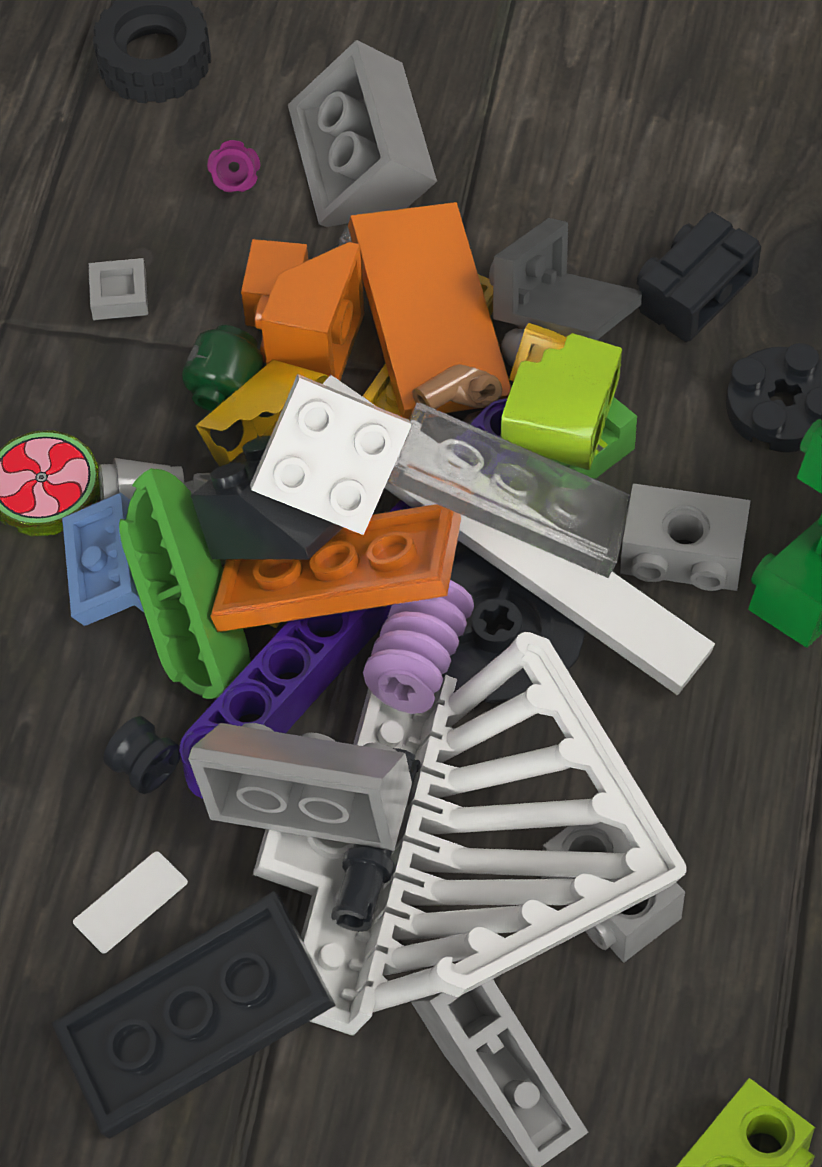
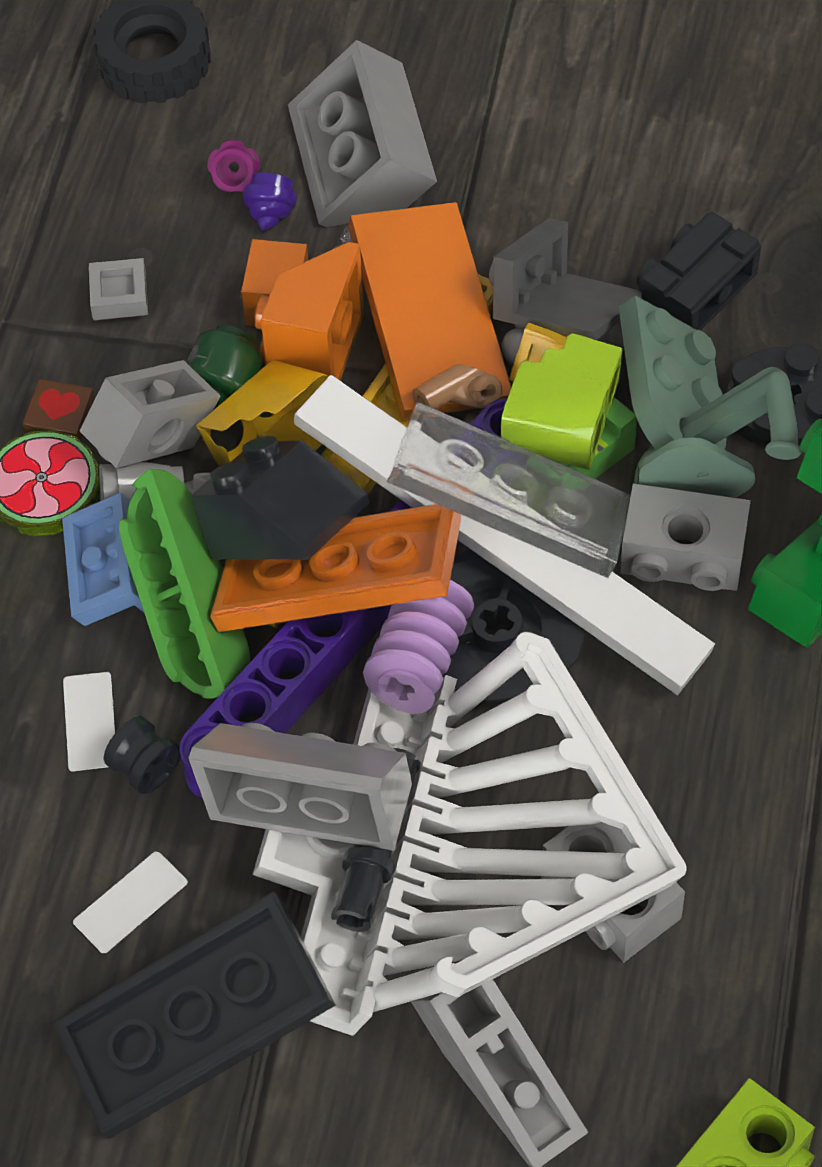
white plate [250,374,412,535] -> none
none -> reddish brown tile [22,379,95,443]
none -> white sticker [63,672,115,772]
none -> light grey brick [80,360,220,468]
none -> dark purple plate [243,173,297,232]
none -> sand green plate [618,295,802,498]

